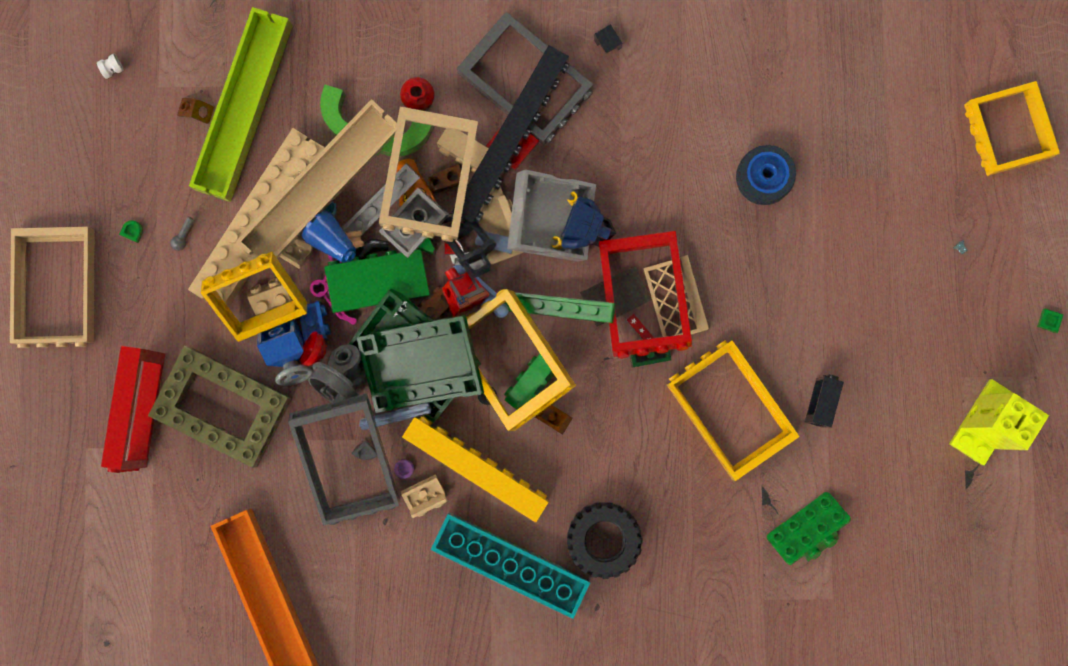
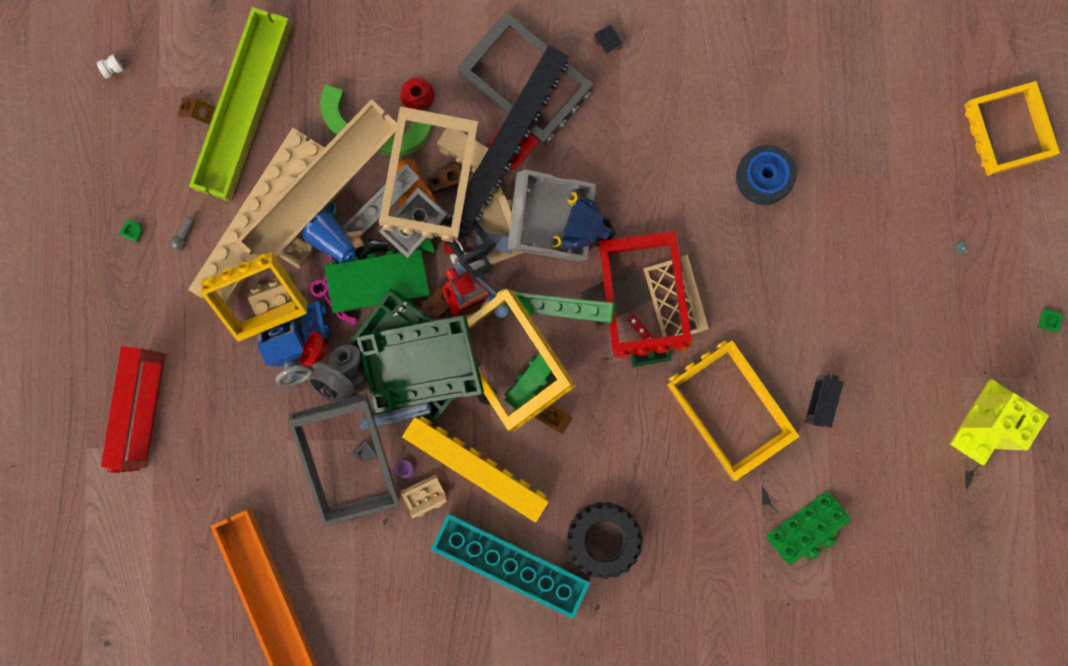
tan window [10,227,95,348] -> none
olive brick [148,346,292,468] -> none

